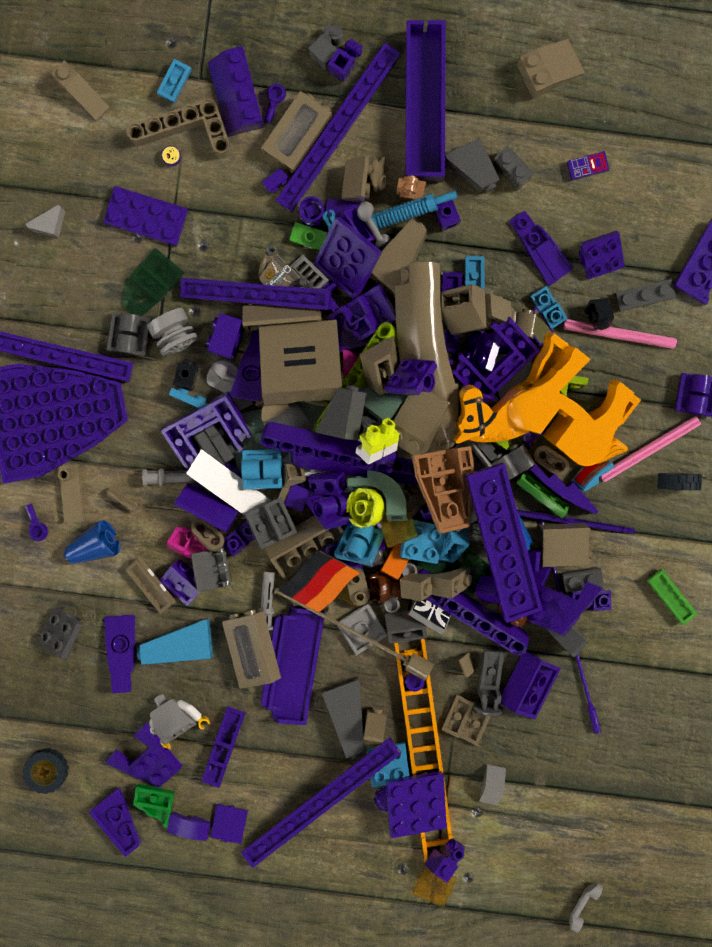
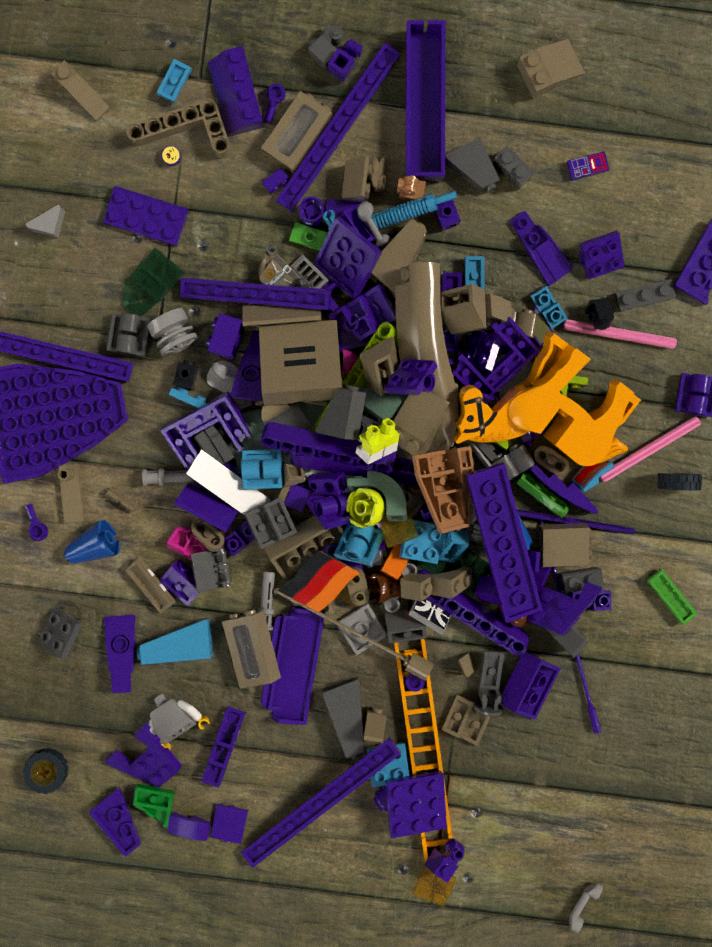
light grey slope [479,764,506,806] -> none

